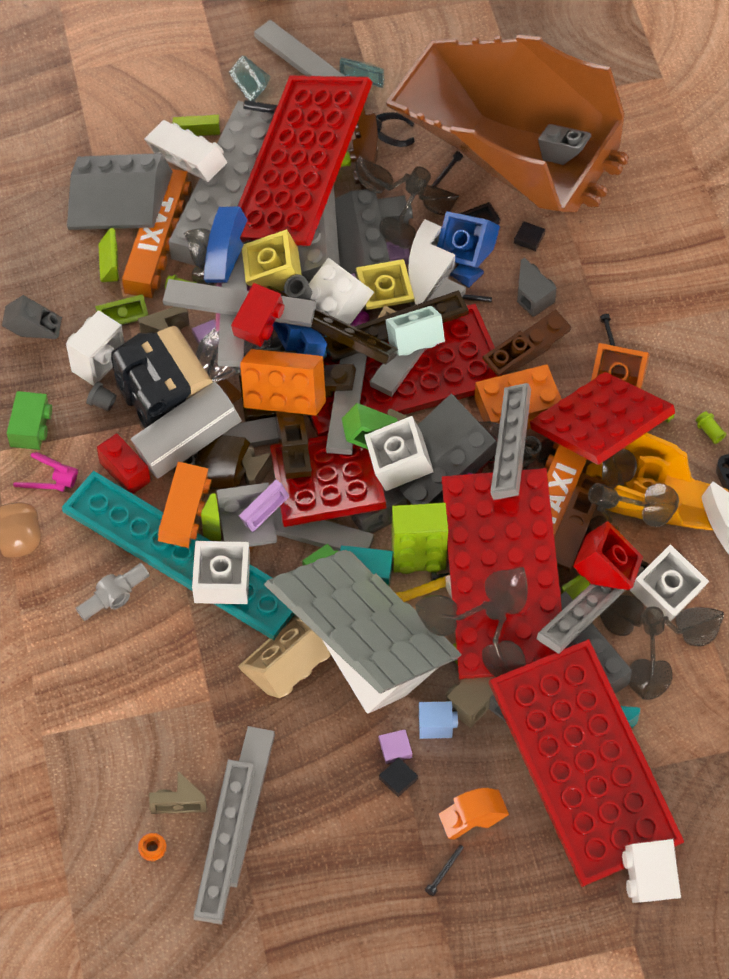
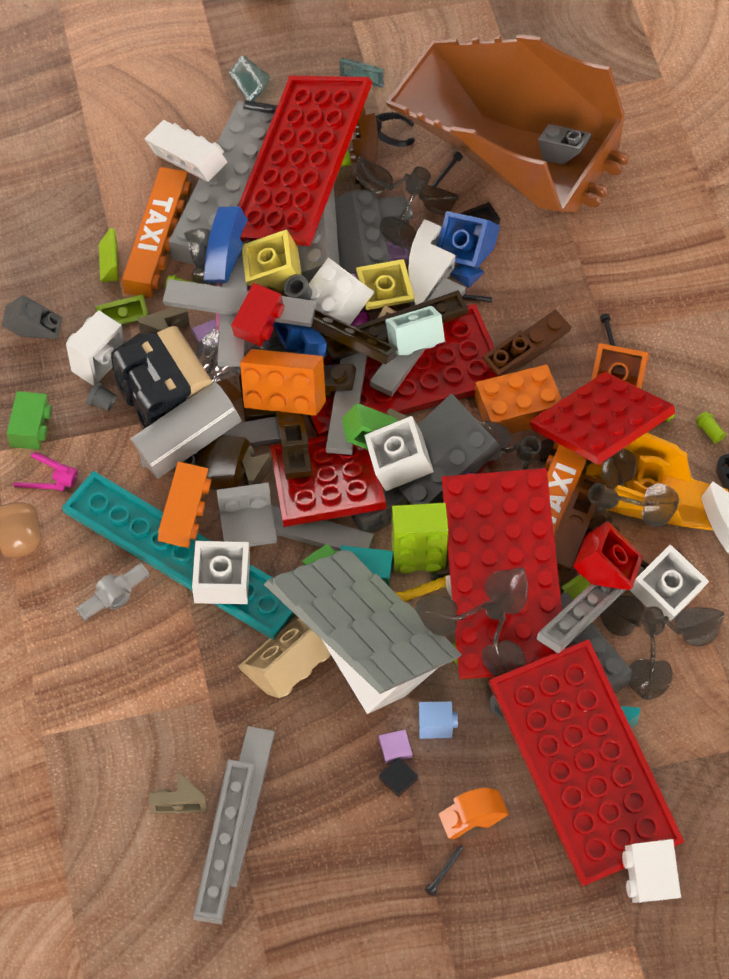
dark grey slope [67,153,173,230] -> none
red brick [97,433,151,494] -> none
orange plate [138,833,167,861] -> none
lime slope [173,115,220,136] -> none
lime slope [201,493,222,542] -> none
lavender tile [239,479,289,532] -> none
light grey tile [254,20,344,76] -> none
dark tan slope [446,677,495,728] -> none
light grey tile [490,383,531,500] -> none
black tile [514,221,546,251] -> none
dark grey slope [517,257,557,317] -> none

